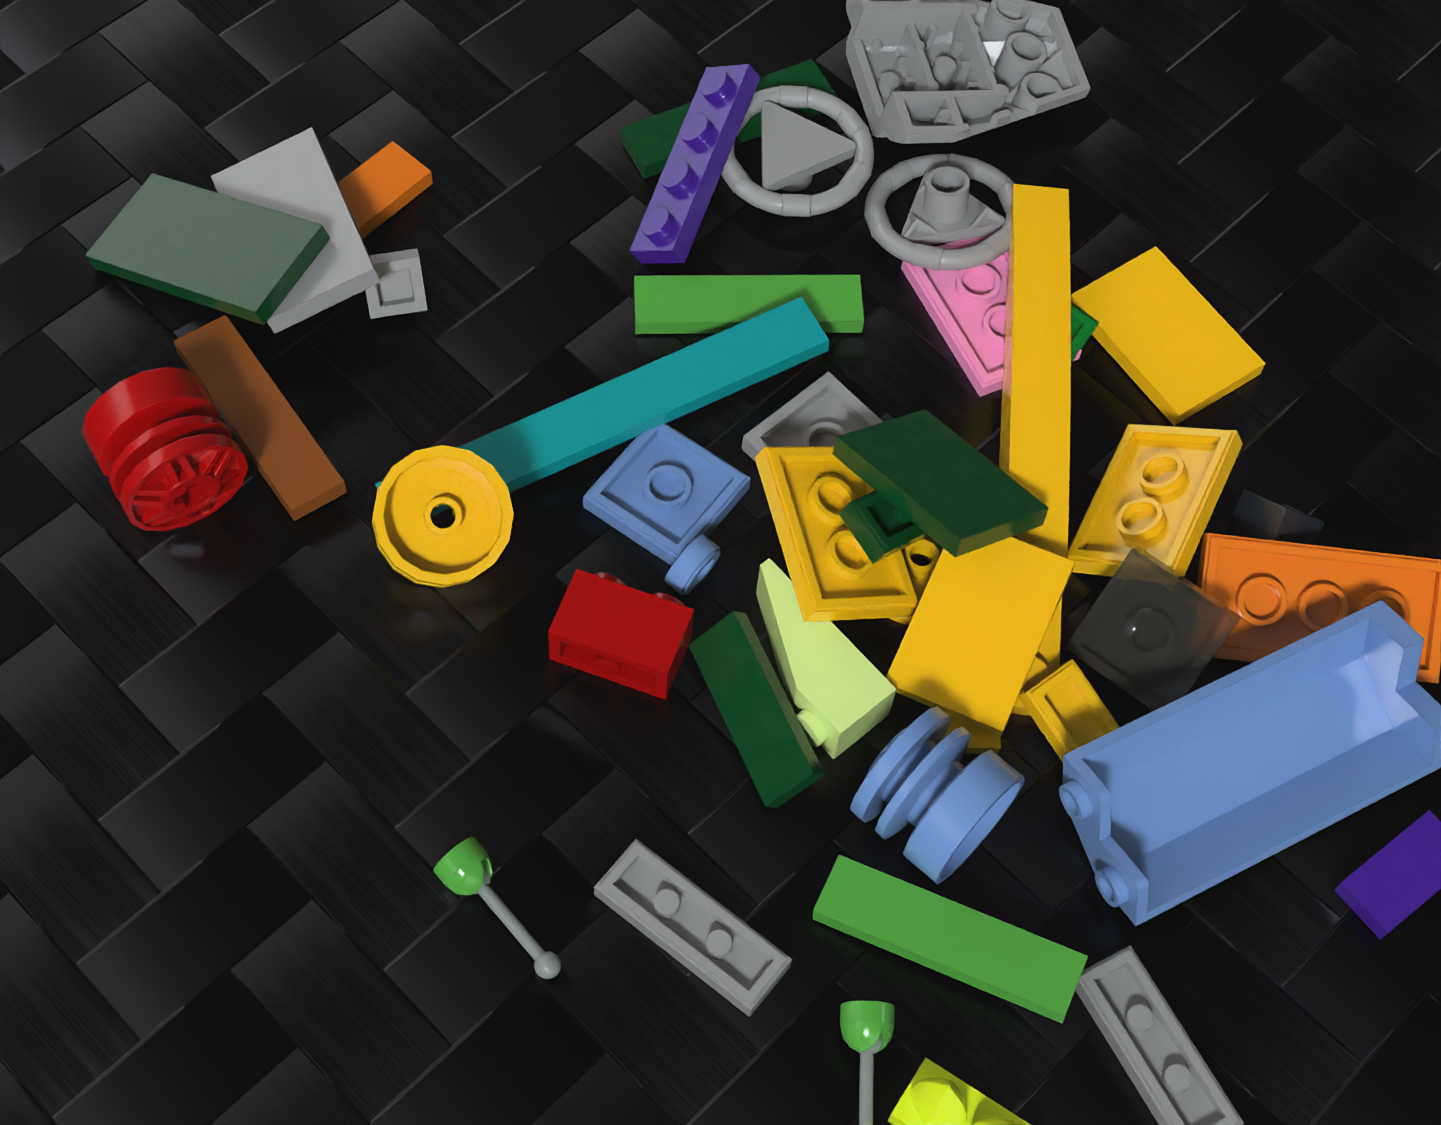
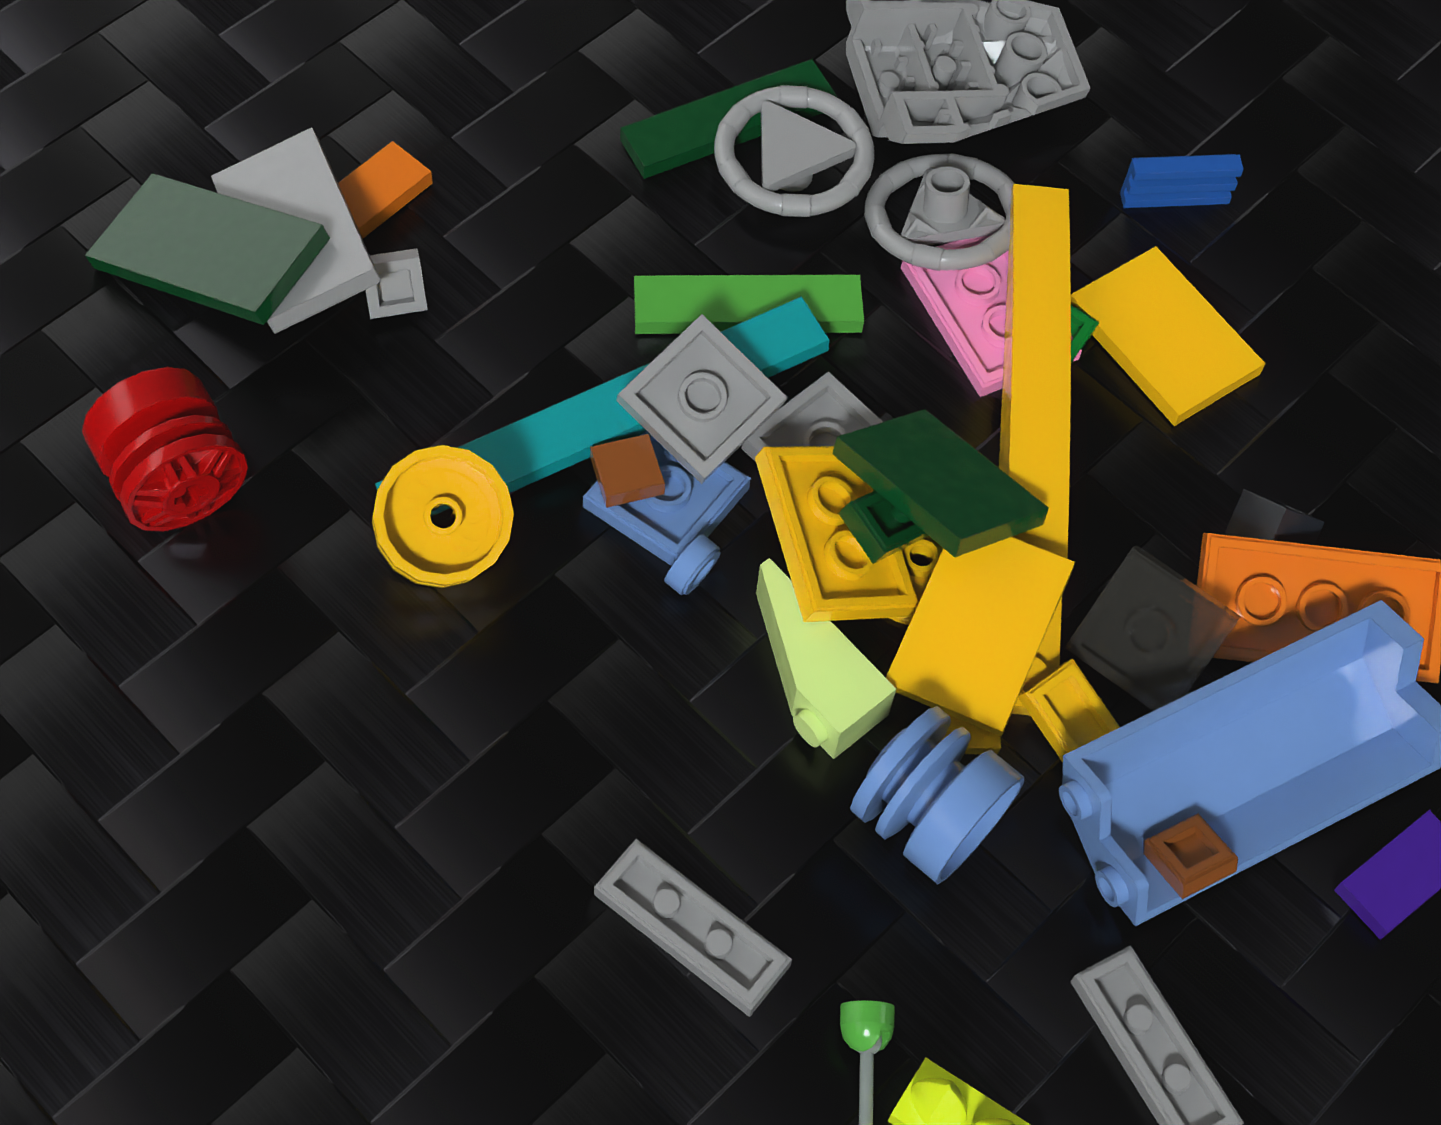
dark orange tile [174,315,347,521] -> none
hinge [433,837,561,979] -> none
red brick [548,569,694,700] -> none
dark purple plate [629,64,760,264] -> none
dark green tile [688,611,825,808] -> none
bright green tile [813,855,1088,1024] -> none
yellow tile [1068,424,1243,584] -> none
none -> dark orange tile [590,434,665,508]
none -> light grey plate [616,314,787,484]
none -> blue tile [1120,154,1244,208]
none -> dark orange tile [1143,813,1238,899]

